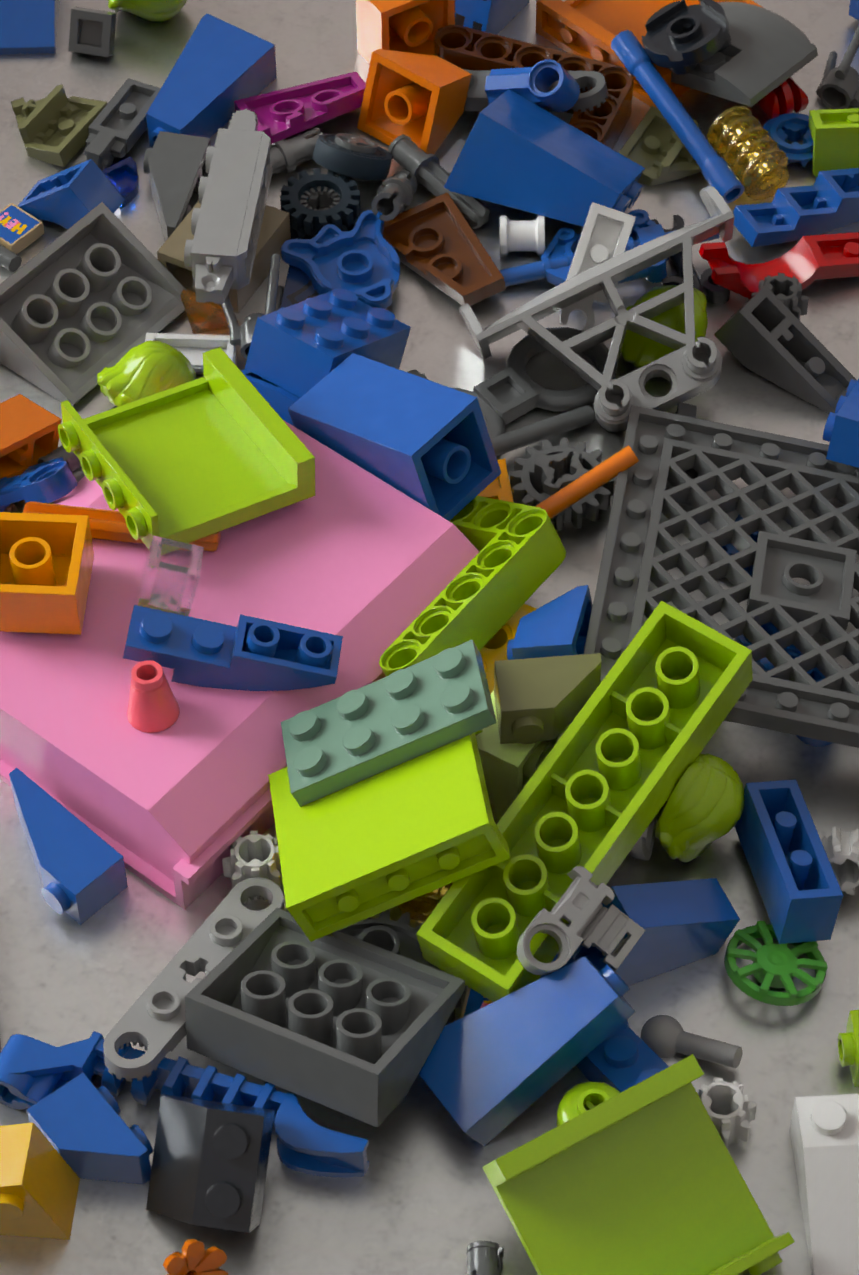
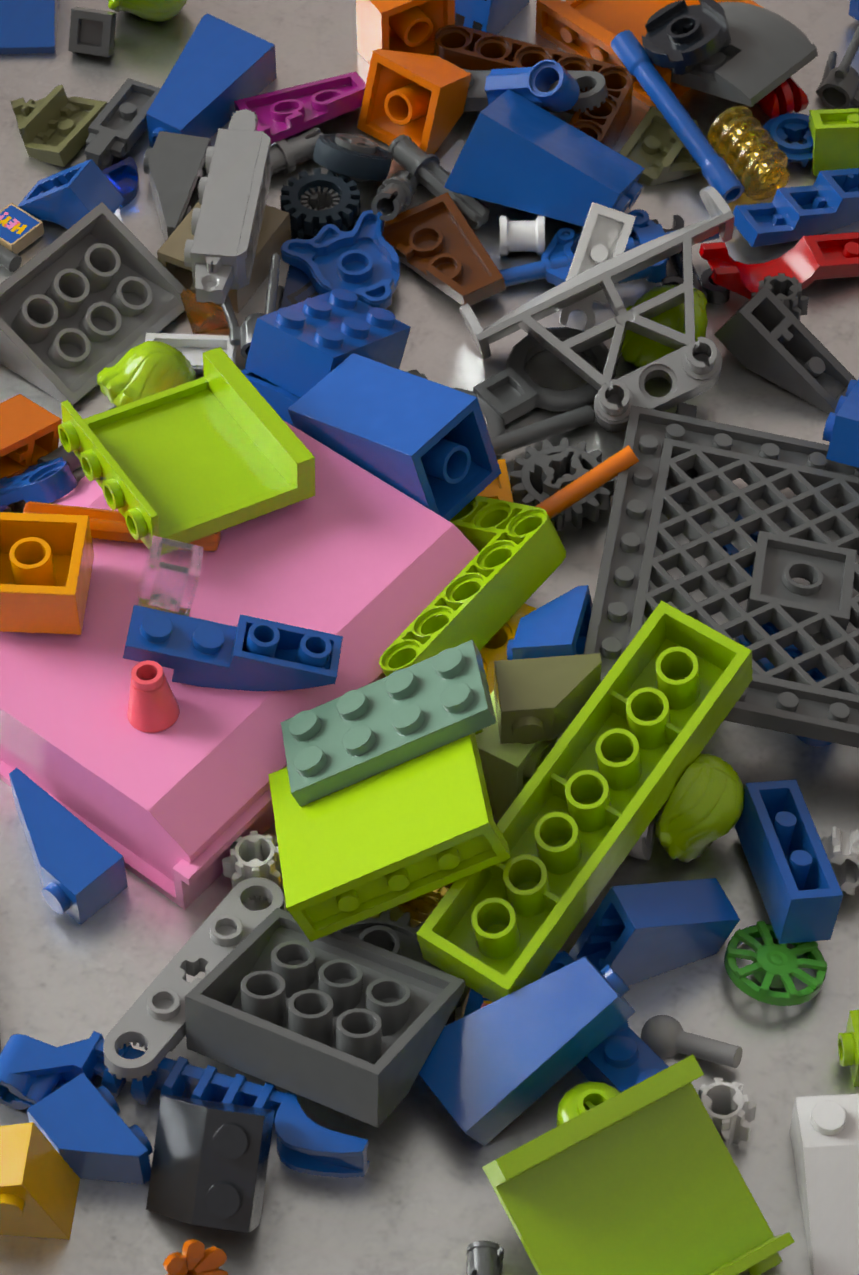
light grey piece [517,866,645,976] -> none

